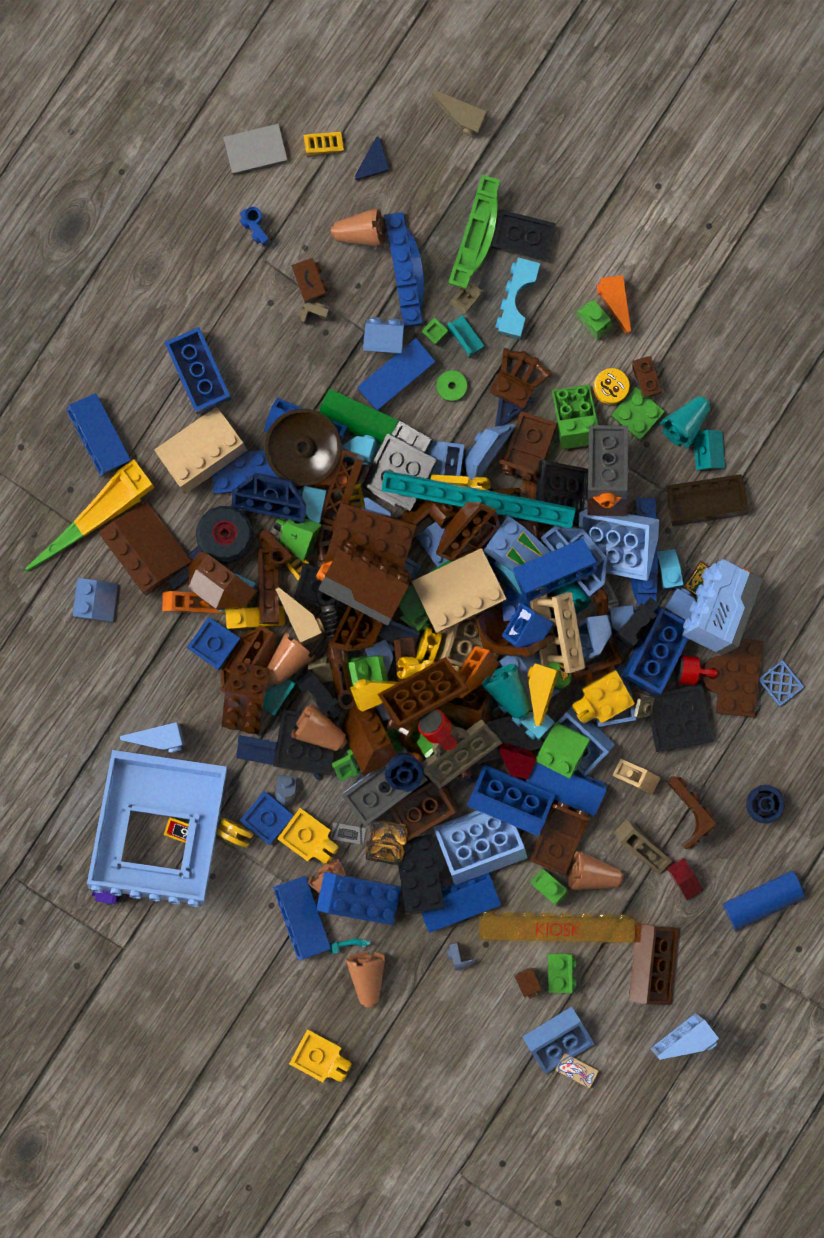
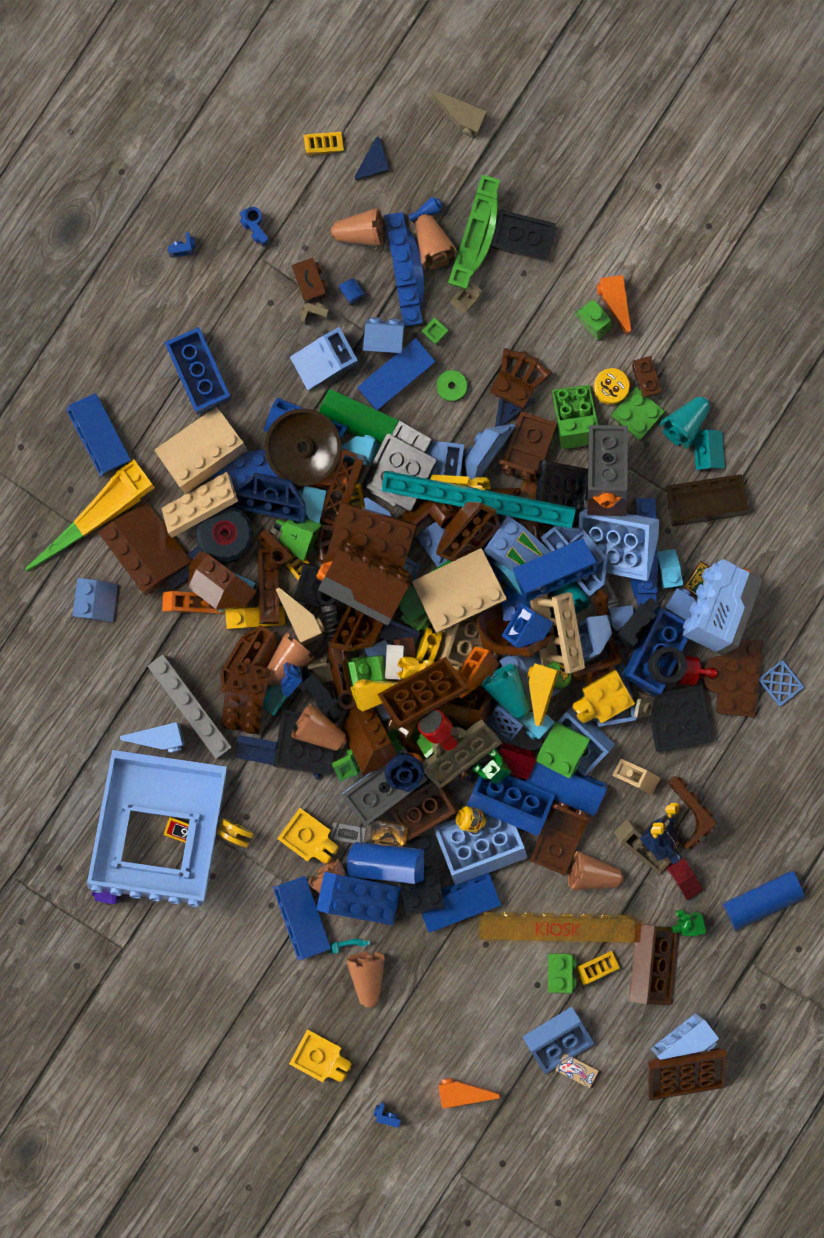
blue plate [187,617,240,670] -> none
light grey tile [223,124,288,175] -> none
blue plate [240,791,294,845] -> none
sand blue plate [276,775,297,807] -> none
teal panel [447,316,484,358] -> none
sand blue plate [447,942,476,971] -> none
medium azure arch [495,258,540,340] -> none
reddish brown brick [514,967,542,999] -> none
bright green torso [529,868,569,906] -> none
dark blue cone [746,785,785,824] -> none
none -> light grey brick [148,655,233,759]
none -> tan plate [161,472,238,537]
none -> blue bracket [168,232,196,258]
none -> blue bracket [281,662,302,697]
none -> slope [290,327,358,390]
none -> blue brick [339,278,366,305]
none -> blue brick [347,842,424,884]
none -> blue bracket [373,1101,401,1128]
none -> white sticker [385,645,404,679]
none -> blue cone [408,196,443,222]
none -> nougat cone [415,214,458,270]
none -> orange slope [438,1078,500,1109]
none -> yellow head [456,806,486,833]
none -> green piece [473,749,512,785]
none -> medium blue window [486,705,523,743]
none -> yellow slope [576,951,620,985]
none -> dark blue torso [639,803,682,864]
none -> black tyre [648,647,687,684]
none -> reddish brown plate [648,1048,728,1101]
none -> green piece [671,909,706,936]

